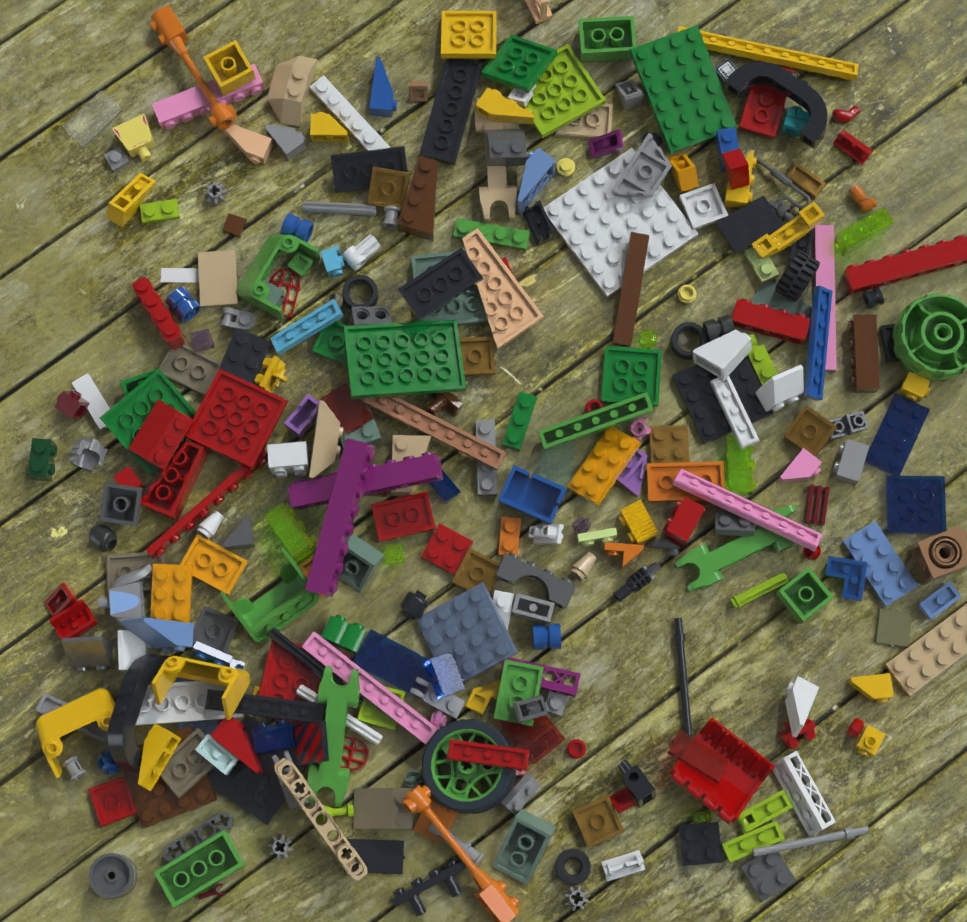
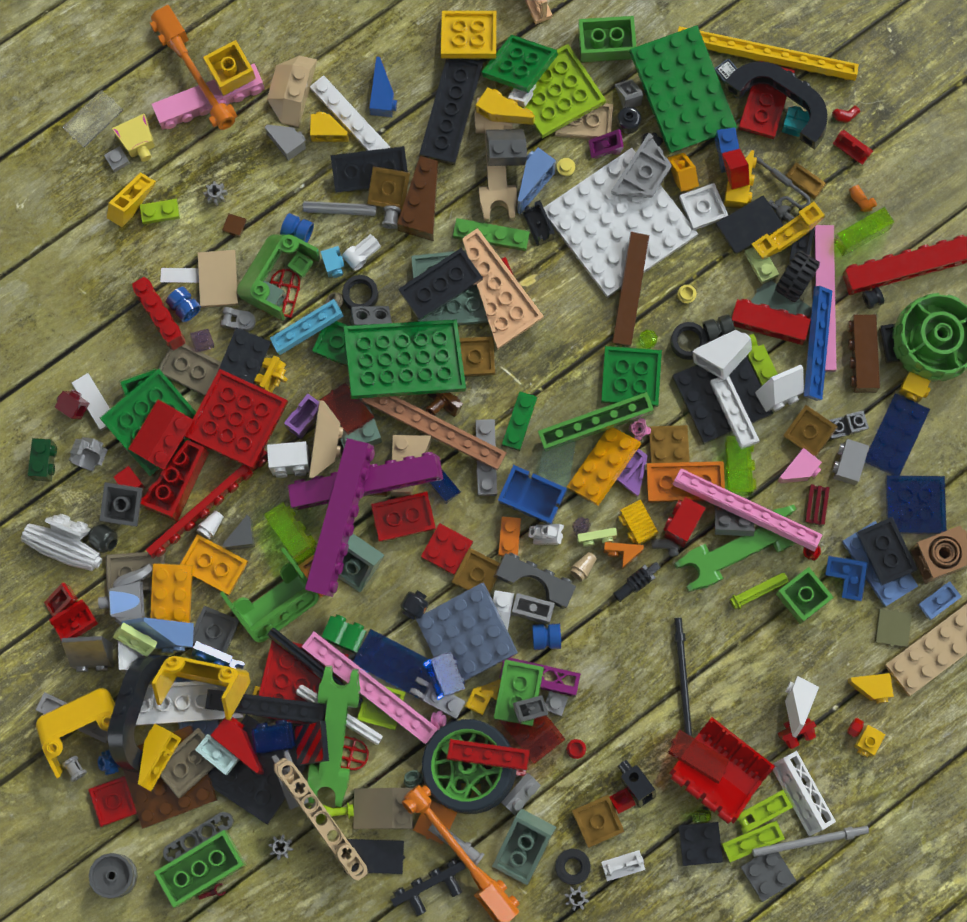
light nougat slope [222,124,274,164] -> none
clear neon green tile [383,543,405,565] -> none
medium nougat tile [409,81,428,101] -> none
red plate [585,399,604,414] -> none
none -> white plate [21,514,102,571]
none -> yellowish green plate [113,622,158,657]
none -> black head [616,107,641,134]
none -> black plate [856,517,918,586]

